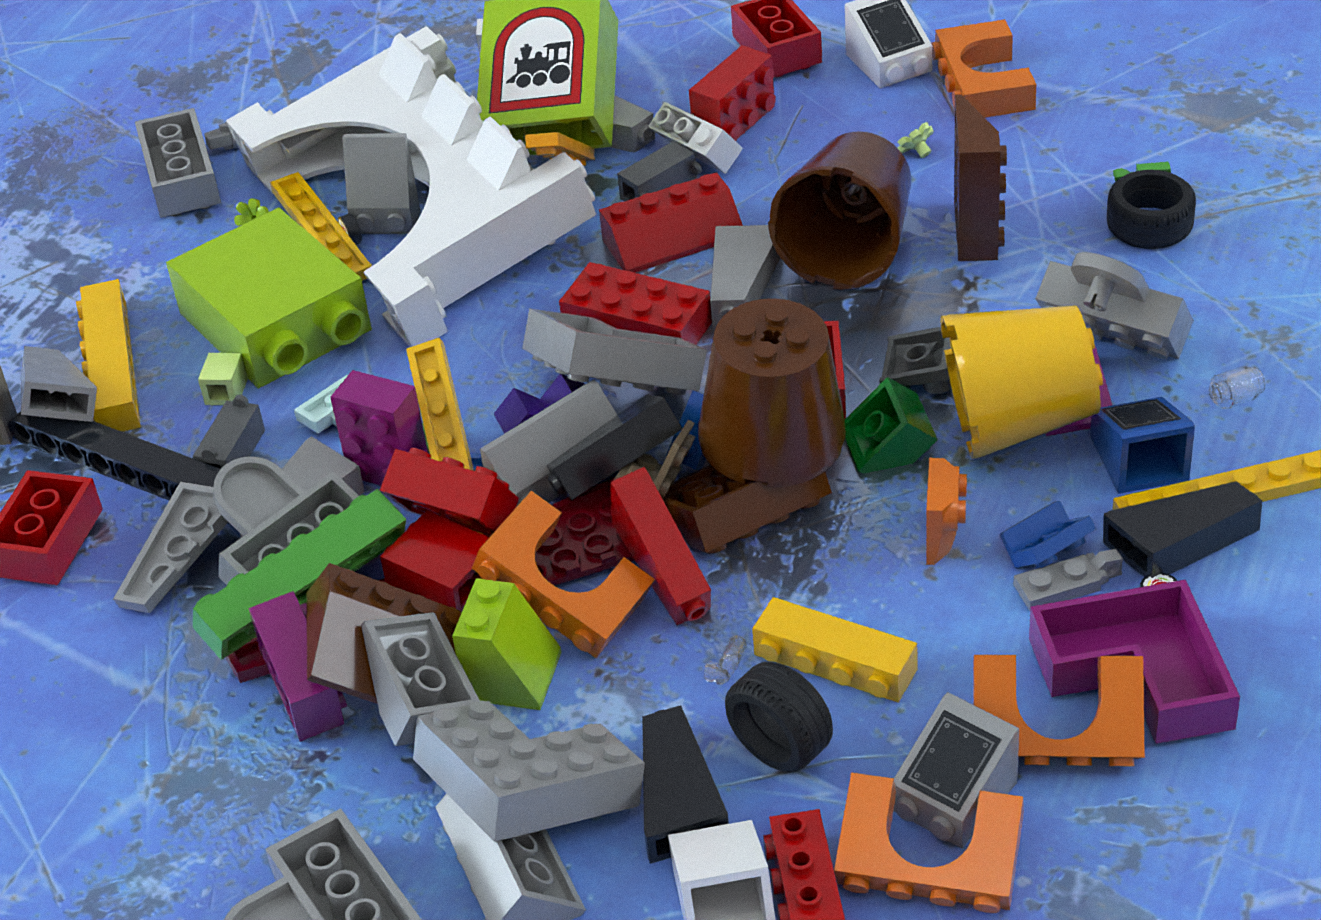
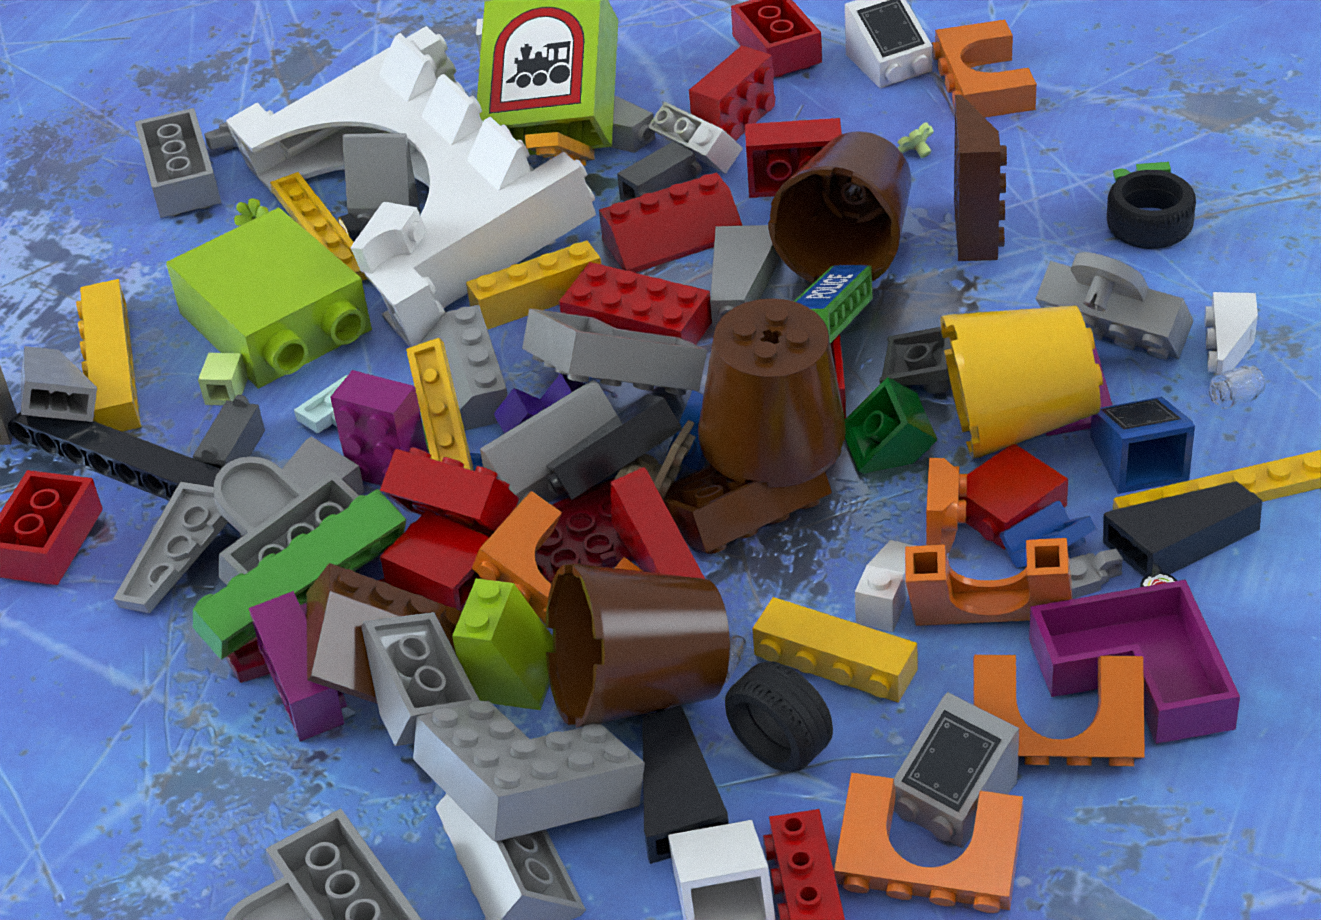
none -> white arch [350,202,427,274]
none -> light grey slope [419,305,508,430]
none -> yellow brick [466,240,601,330]
none -> reddish brown cone [545,564,730,728]
none -> red brick [745,118,842,198]
none -> brick [794,265,873,343]
none -> white slope [855,540,916,632]
none -> orange arch [905,538,1073,626]
none -> red brick [959,444,1068,550]
none -> white slope [1204,292,1258,387]

